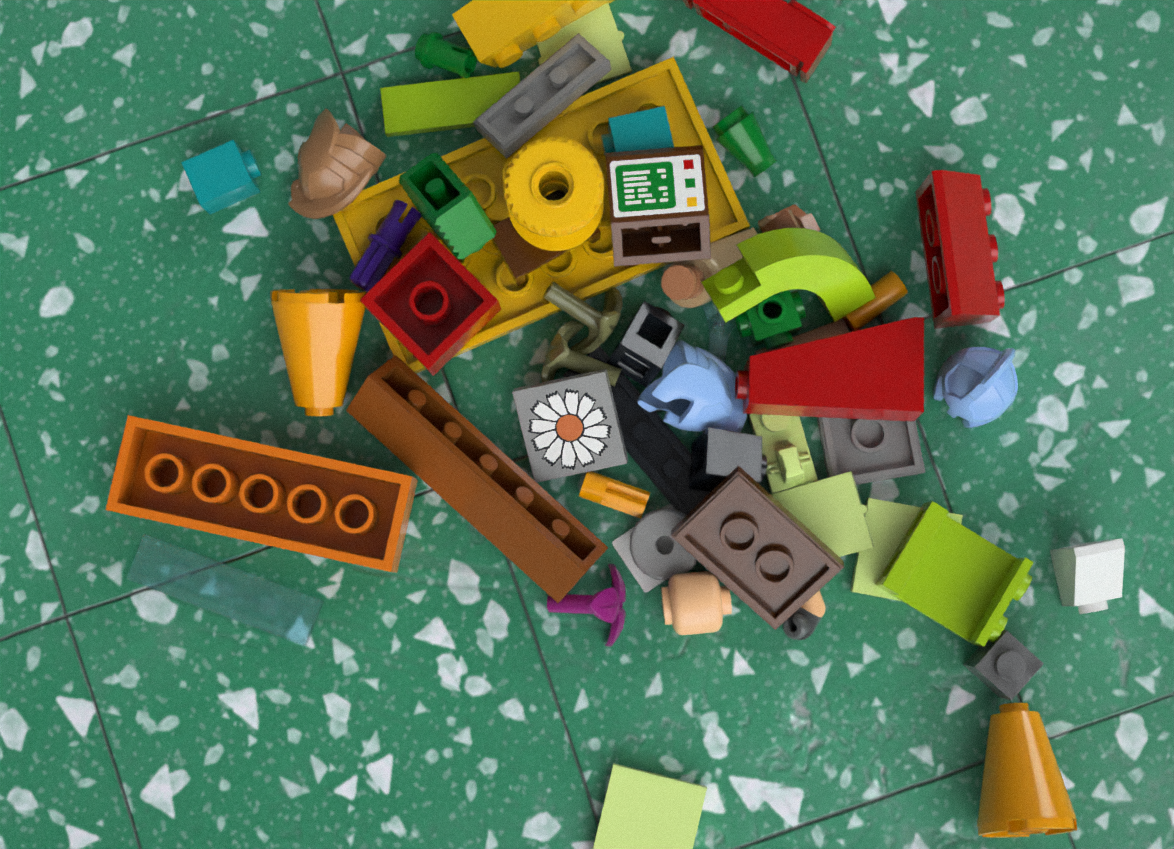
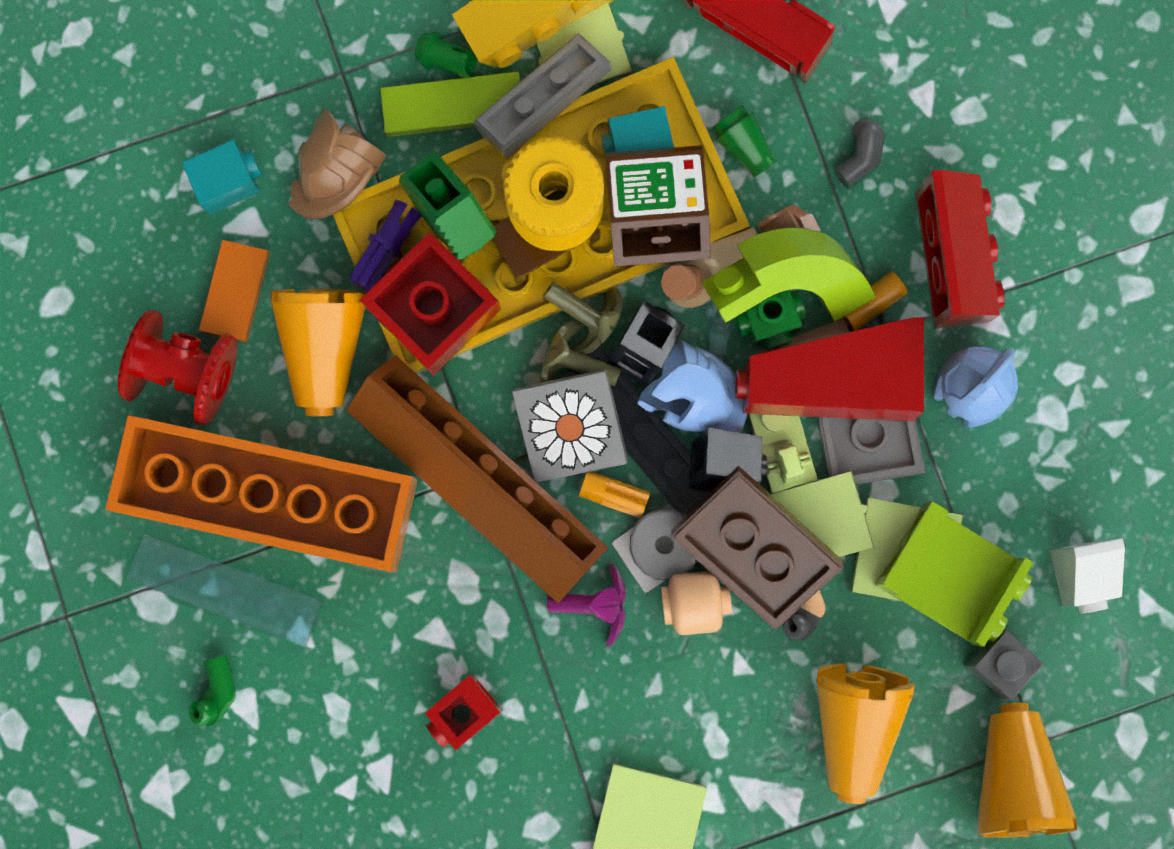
none -> red hose [117,310,238,425]
none -> green arm [189,655,236,726]
none -> orange tile [199,240,271,343]
none -> red brick [425,673,503,751]
none -> light orange cone [816,664,915,804]
none -> dark grey arm [834,118,885,188]

